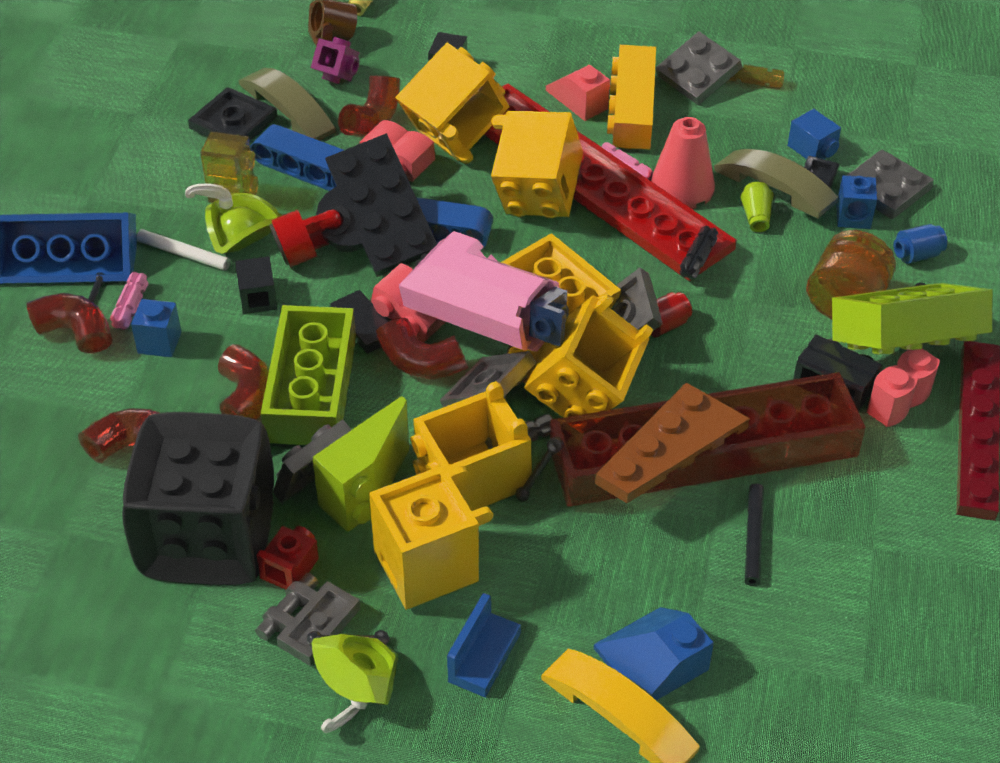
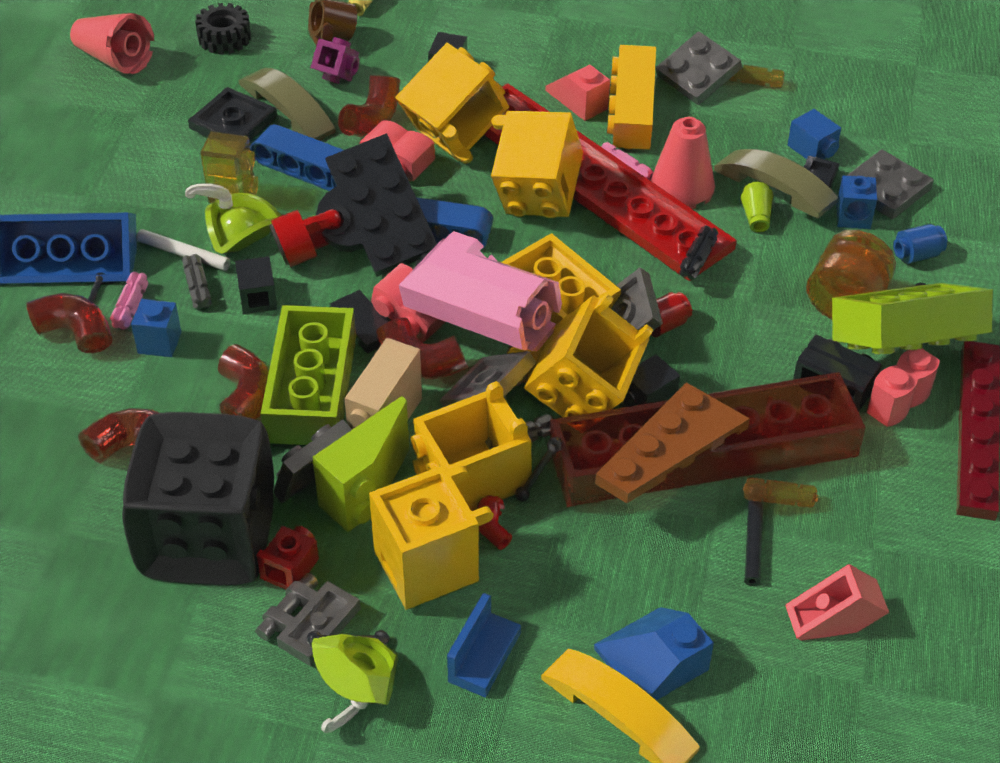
dark blue bracket [529,286,569,346] -> none
none -> coral cone [70,13,154,74]
none -> dark grey axle [182,254,212,310]
none -> black tyre [195,3,251,54]
none -> tan brick [344,338,422,429]
none -> red arm [477,495,512,550]
none -> black brick [623,354,680,420]
none -> clear orange axle [743,477,818,508]
none -> coral slope [785,564,889,641]

